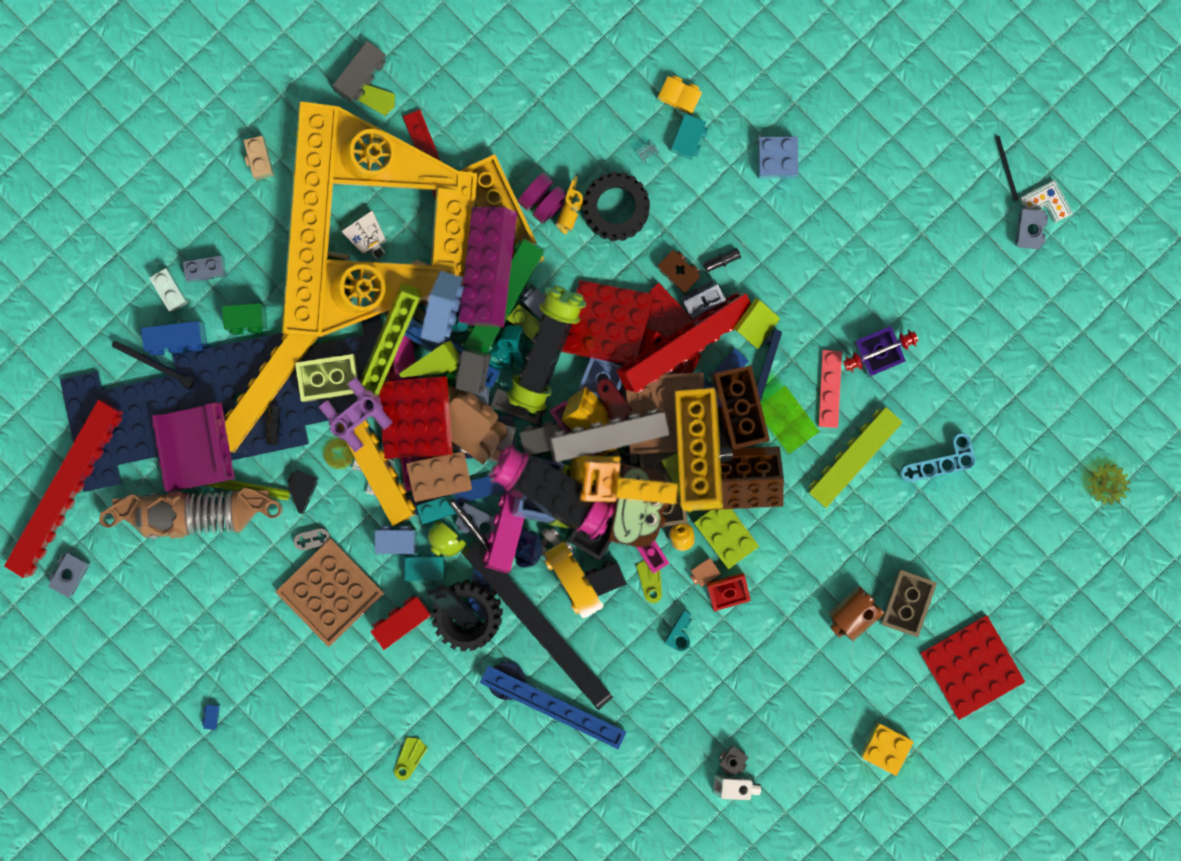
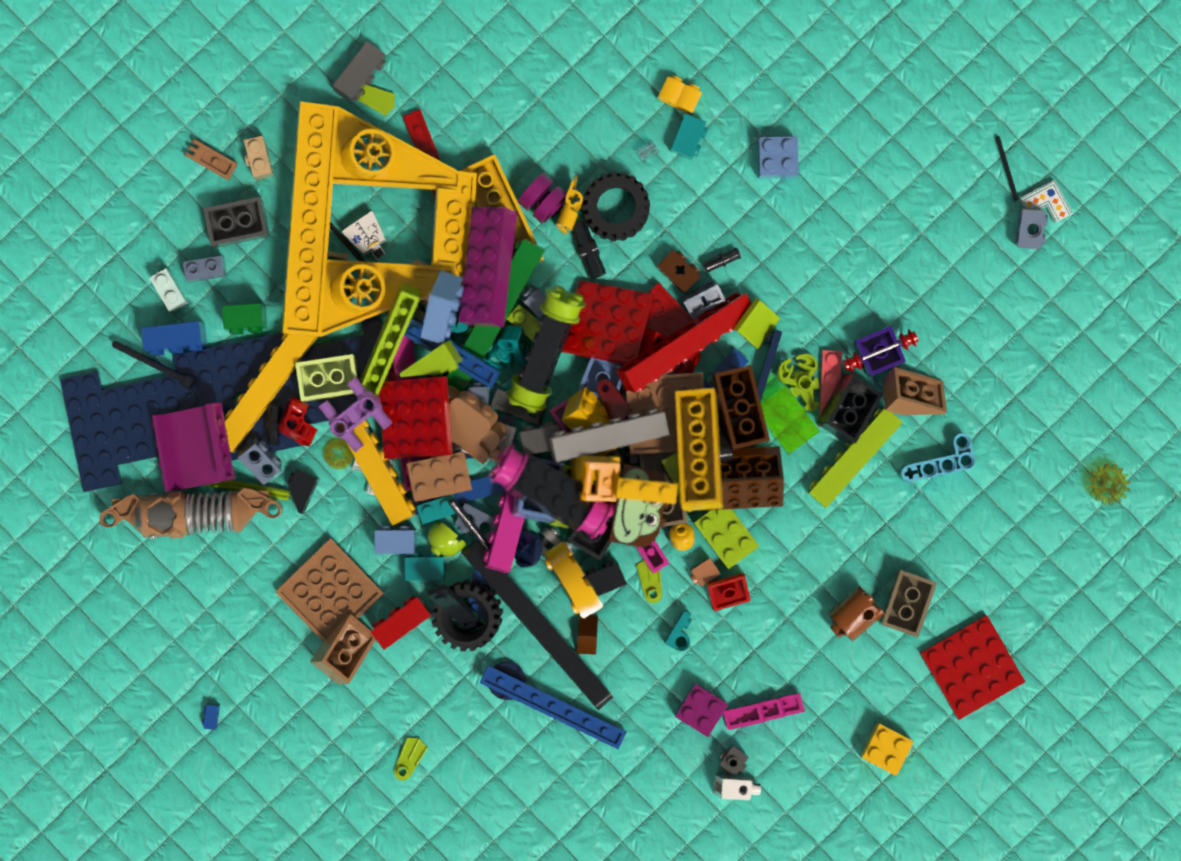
red brick [4,400,123,578] -> none
sand blue brick [48,552,91,598] -> none
light grey beam [294,529,331,550] -> none
dark grey brick [455,348,491,394] -> none
none -> medium nougat hinge [184,139,238,181]
none -> dark grey brick [203,197,271,248]
none -> sand blue brick [238,437,282,485]
none -> red piece [279,396,318,447]
none -> medium nougat slope [310,614,376,684]
none -> black axle [330,222,366,262]
none -> black piece [572,220,606,280]
none -> reddish brown slope [577,615,598,655]
none -> magenta brick [675,683,729,737]
none -> dark pink slope [724,692,806,730]
none -> lime animal [776,354,819,412]
none -> black brick [816,374,883,444]
none -> medium nougat slope [882,367,947,415]

